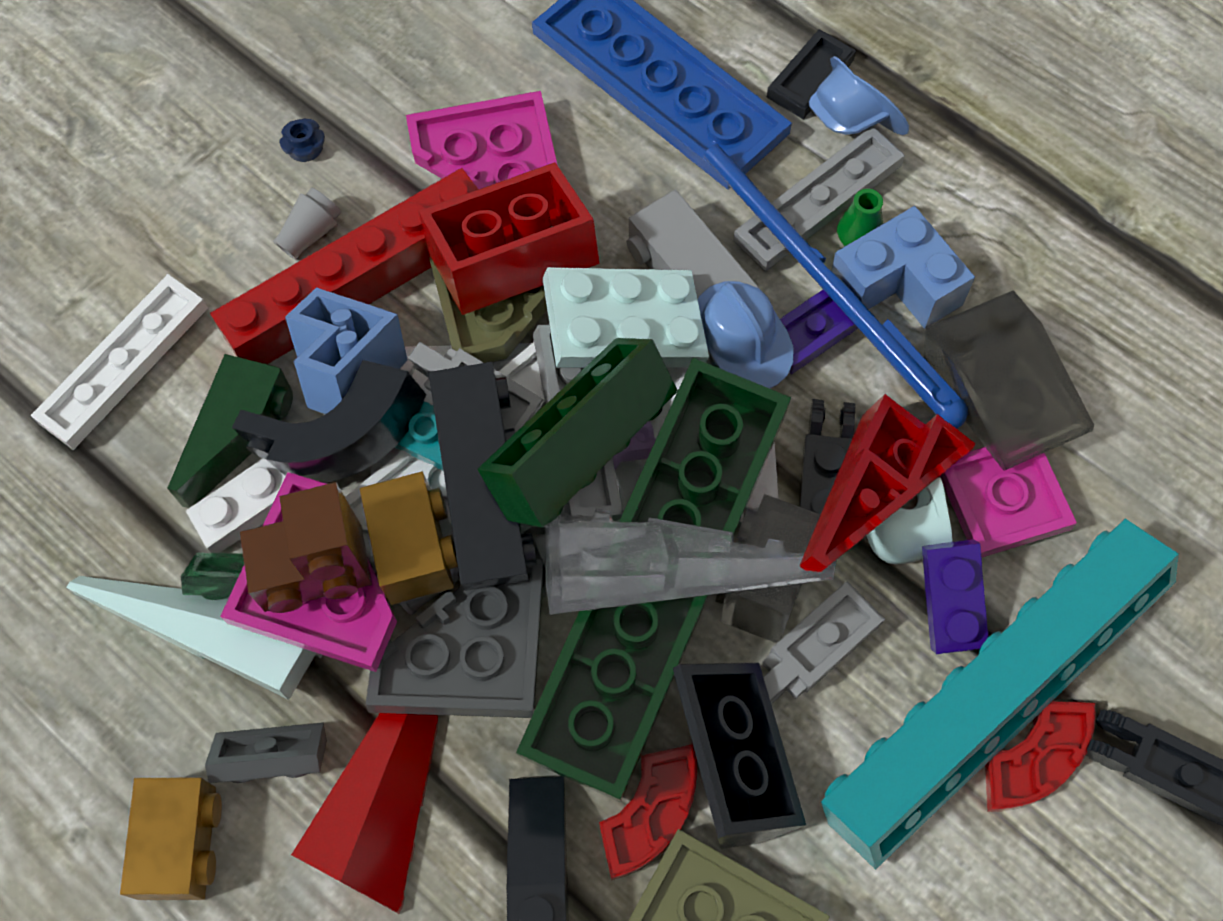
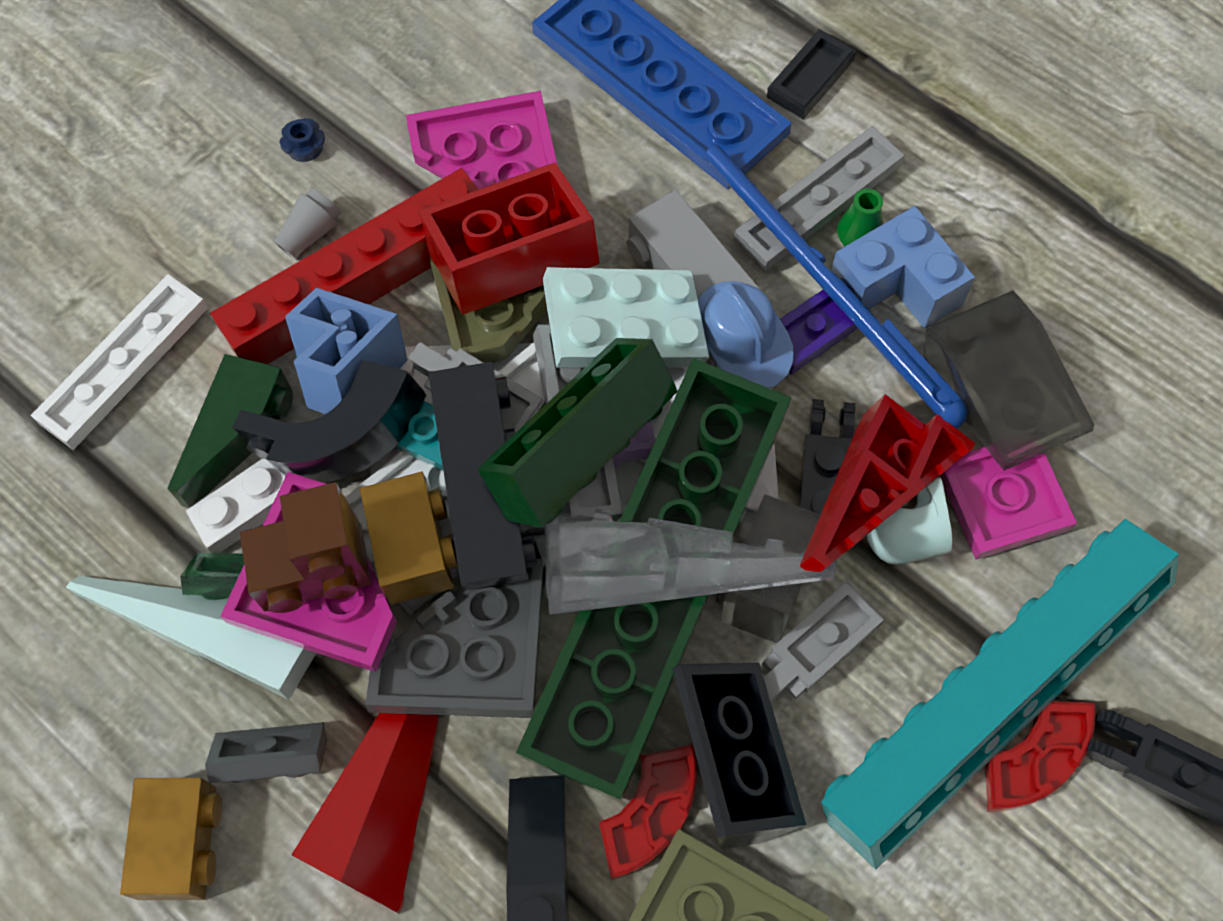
medium blue piece [809,56,909,135] -> none
dark purple plate [922,539,988,654] -> none

